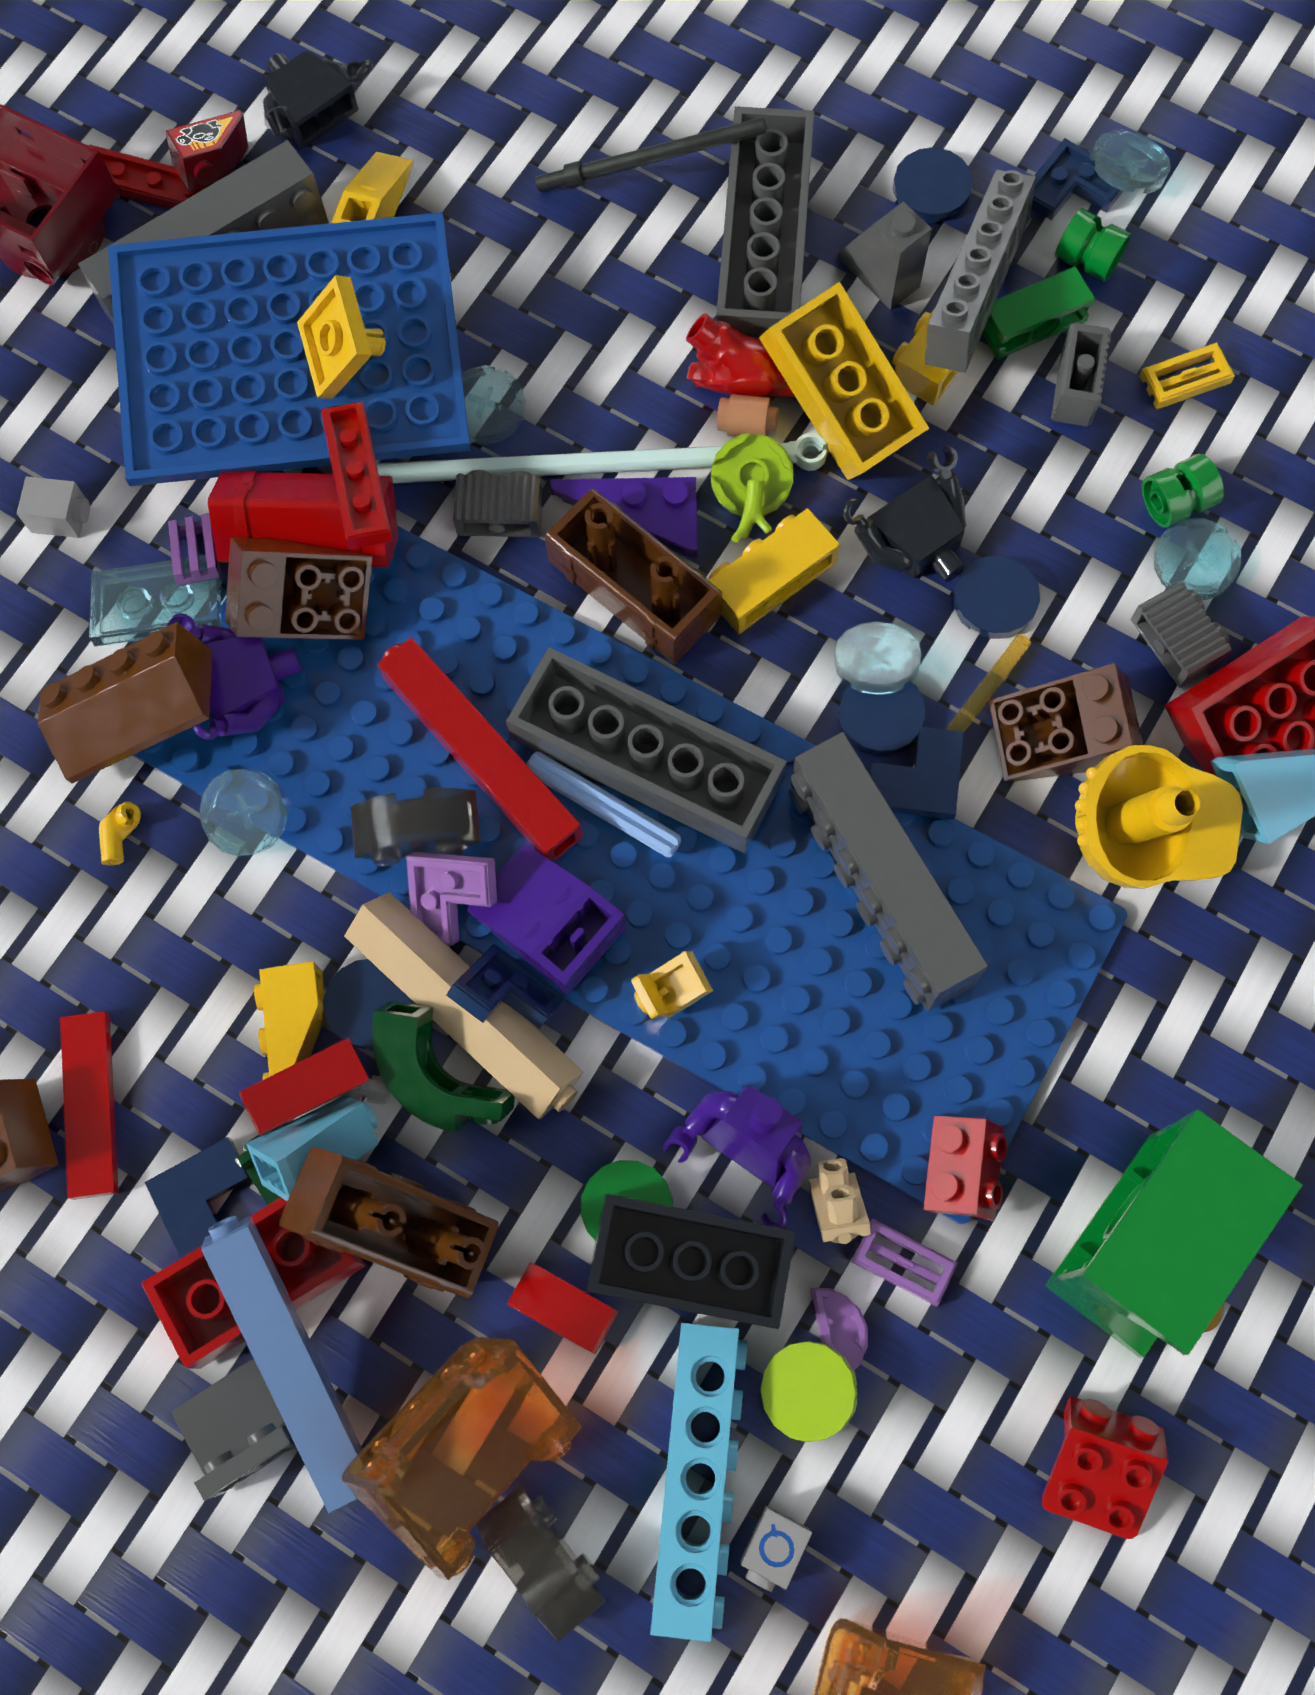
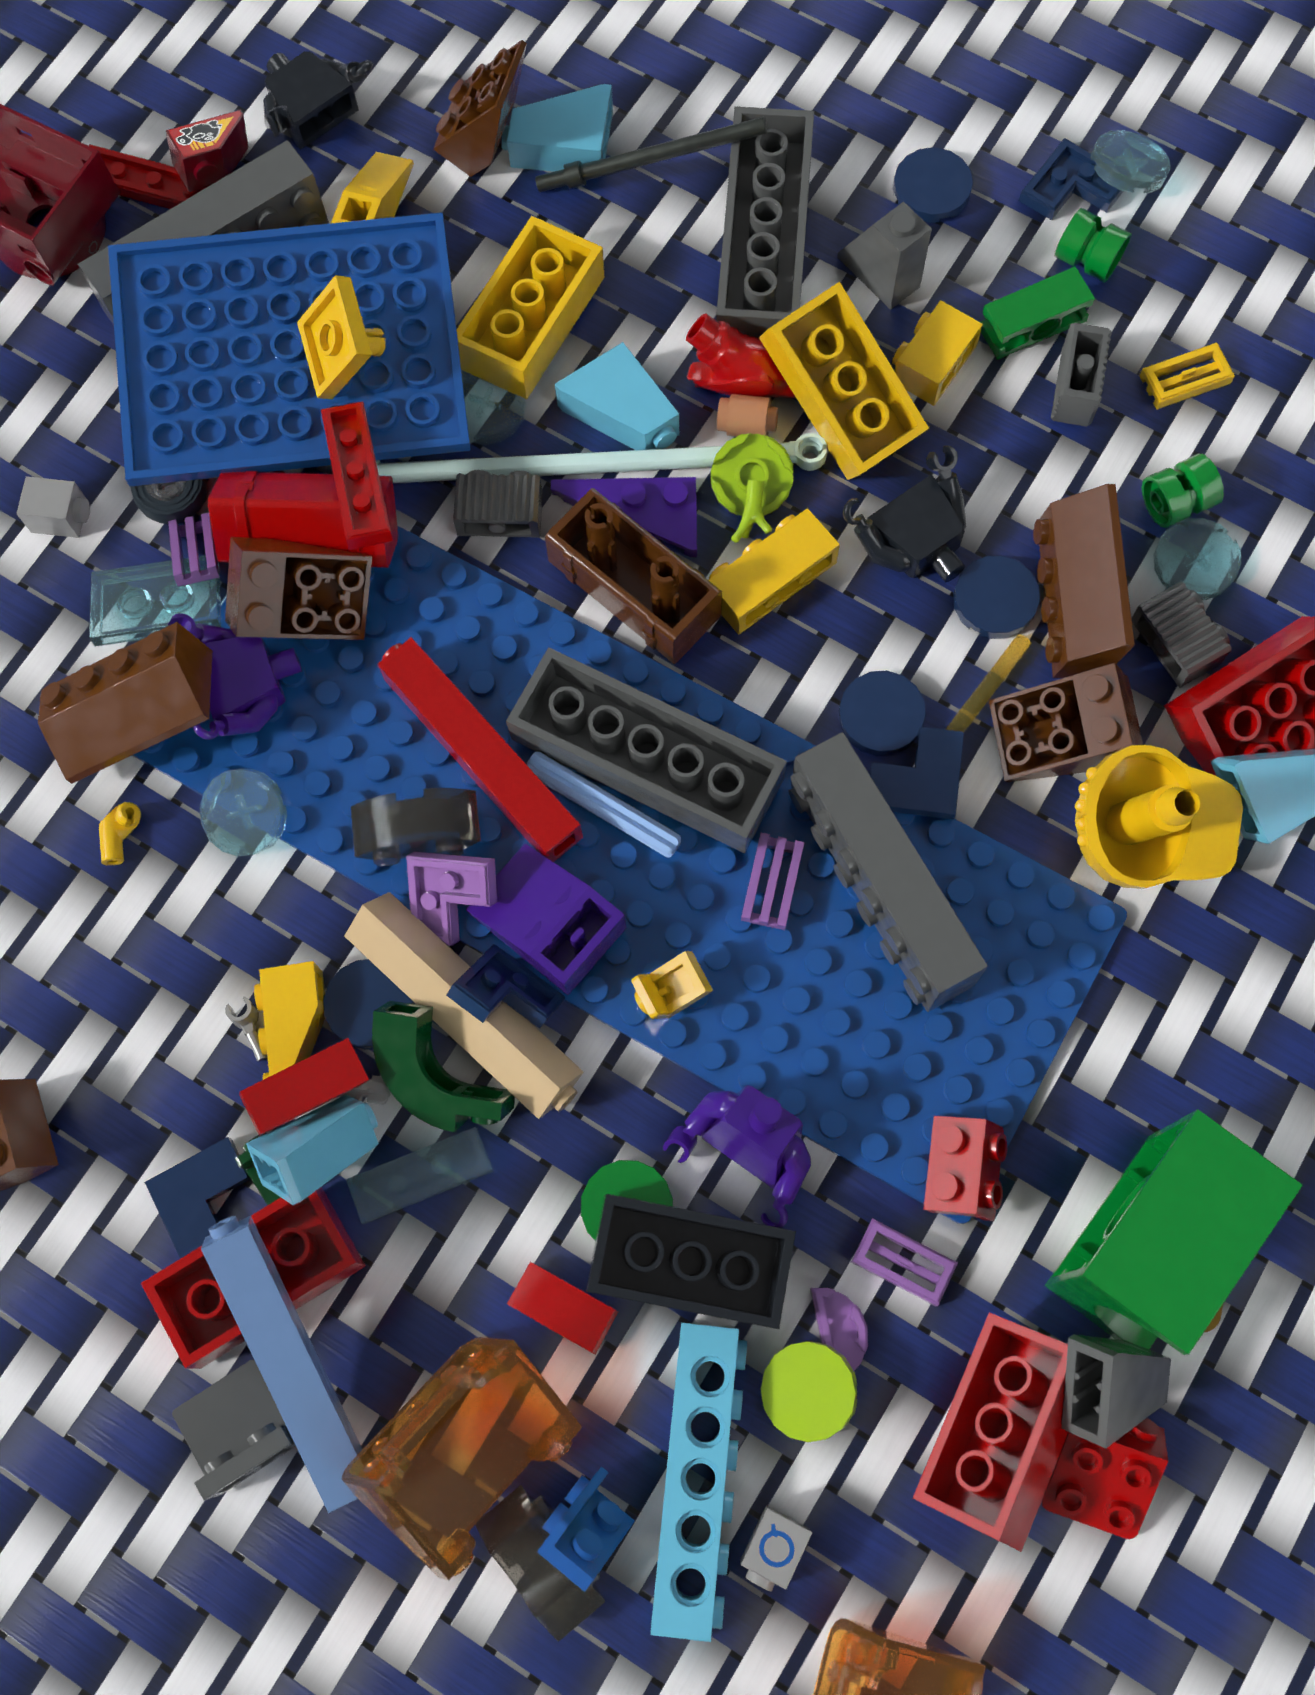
red tile [60,1011,119,1200] -> none
reddish brown piece [279,1147,499,1299] -> none
tan hips [809,1158,871,1244] -> none
clear light blue tile [834,622,921,695] -> none
dark grey brick [925,169,1036,373] -> none
none -> black wheel [130,479,208,524]
none -> light grey hand [225,997,268,1062]
none -> clear light blue tile [346,1127,494,1224]
none -> reddish brown slope [433,40,527,177]
none -> yellow brick [457,216,604,400]
none -> medium azure slope [502,84,613,172]
none -> blue bracket [537,1466,635,1592]
none -> medium azure slope [555,342,680,450]
none -> medium lavender tile [741,833,804,930]
none -> red brick [913,1312,1068,1552]
none -> reddish brown slope [1033,484,1134,678]
none -> dark grey slope [1061,1334,1171,1449]

